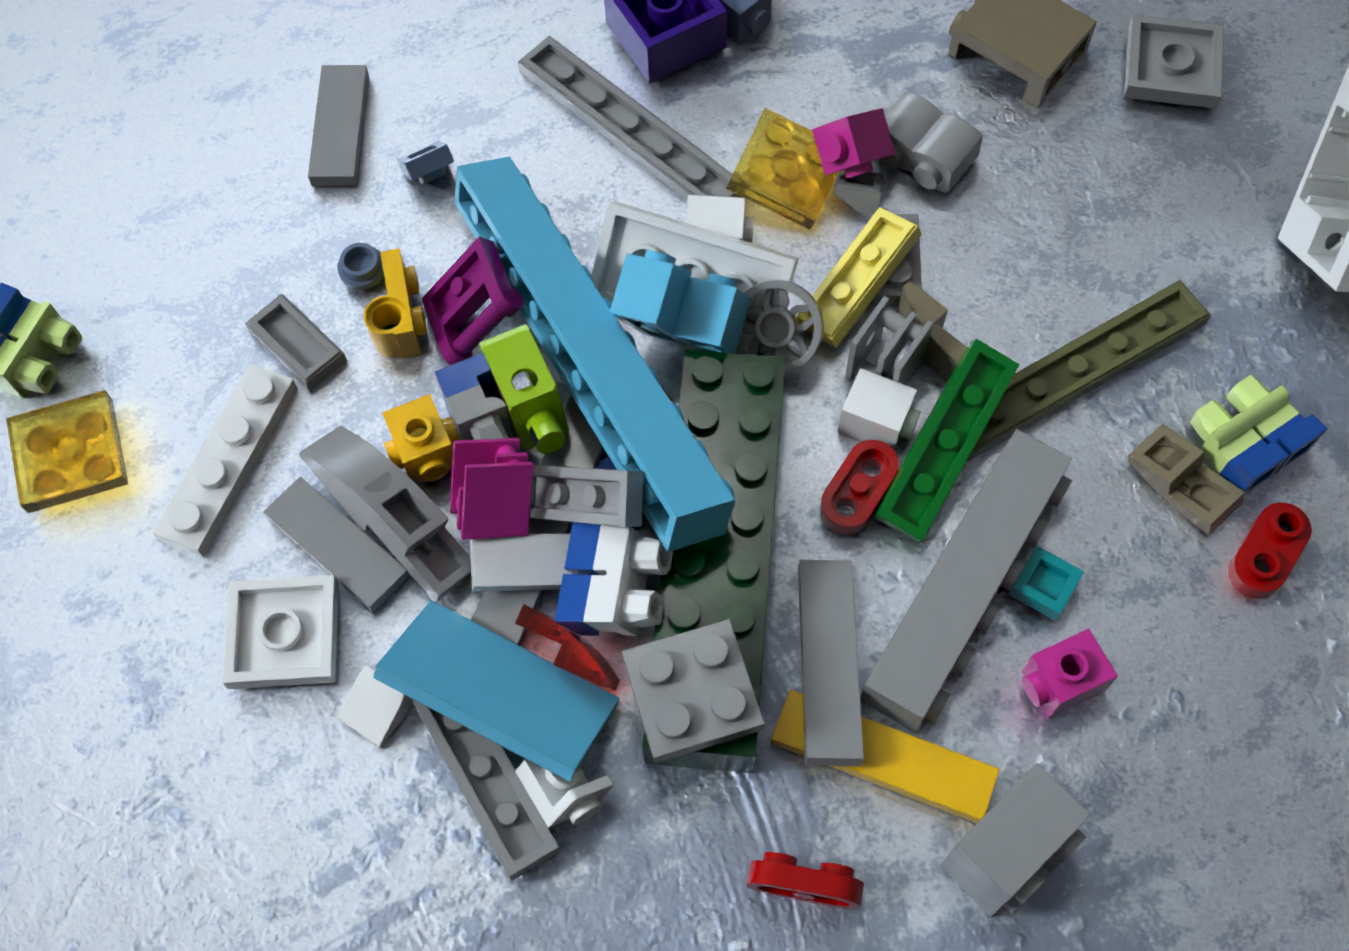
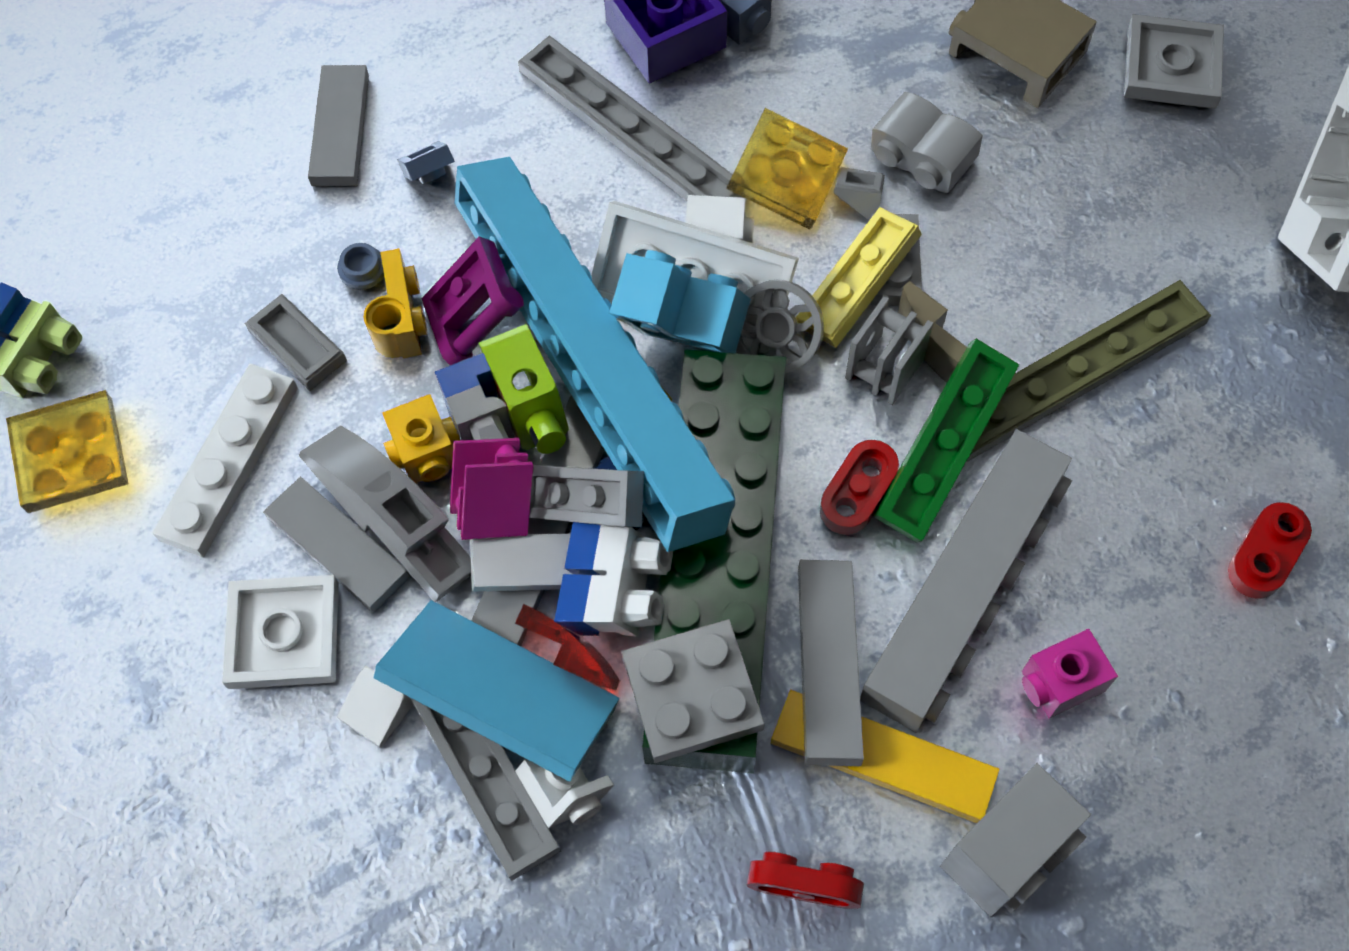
dark pink brick [812,108,895,179] -> none
white brick [838,368,921,451] -> none
teal plate [1009,546,1084,621] -> none
dark tan slope [1128,424,1245,535] -> none
hips [1190,375,1328,495] -> none

